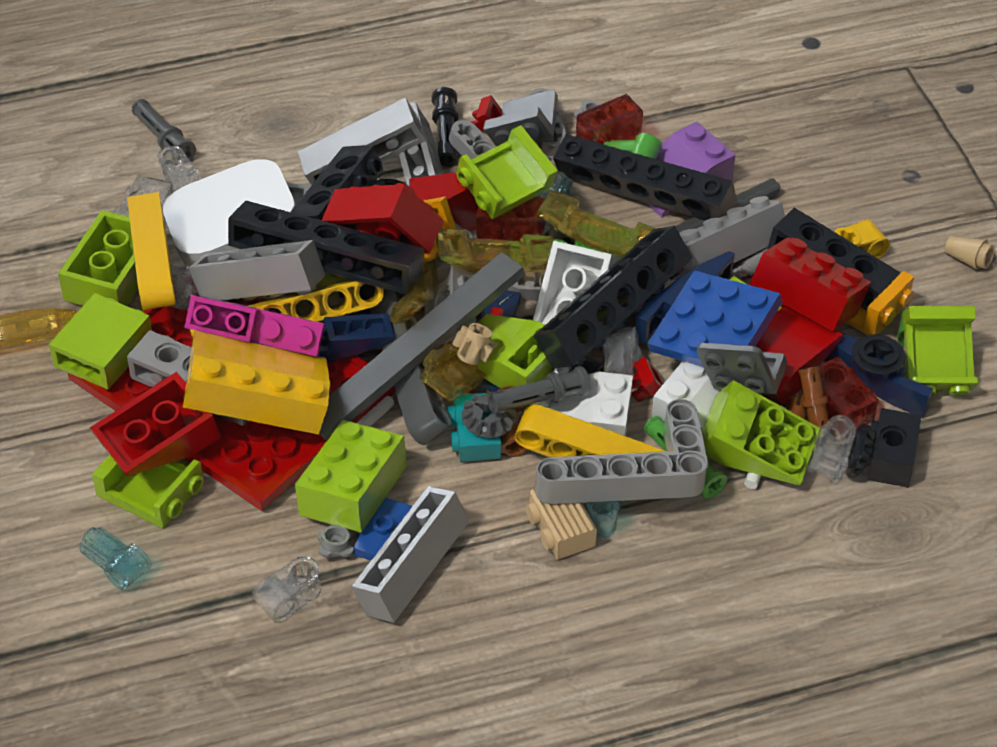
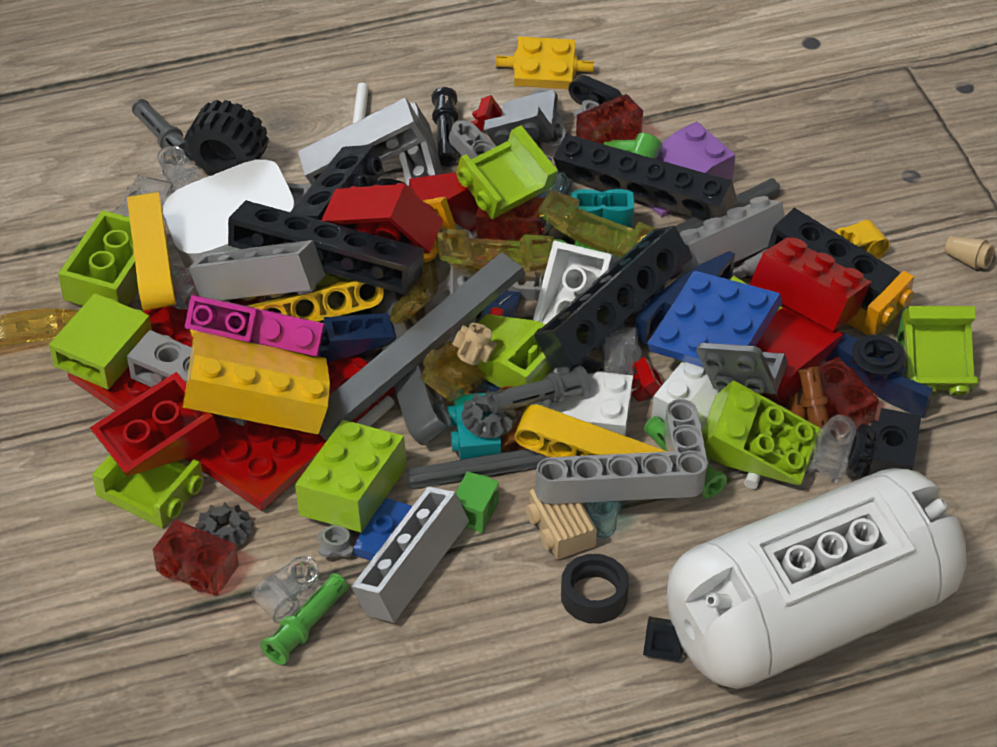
clear light blue piece [79,527,151,590] -> none
none -> clear red brick [152,519,239,596]
none -> black tyre [184,100,269,176]
none -> dark grey gear [195,502,252,551]
none -> bright green pin [260,573,349,665]
none -> white bar [352,83,369,124]
none -> dark grey axle [407,449,550,488]
none -> bright green brick [456,471,499,533]
none -> yellow plate [496,36,594,89]
none -> black tyre [561,554,629,624]
none -> black plate [568,75,625,117]
none -> teal brick [570,189,634,236]
none -> black tile [643,616,682,661]
none -> white piece [666,468,967,689]

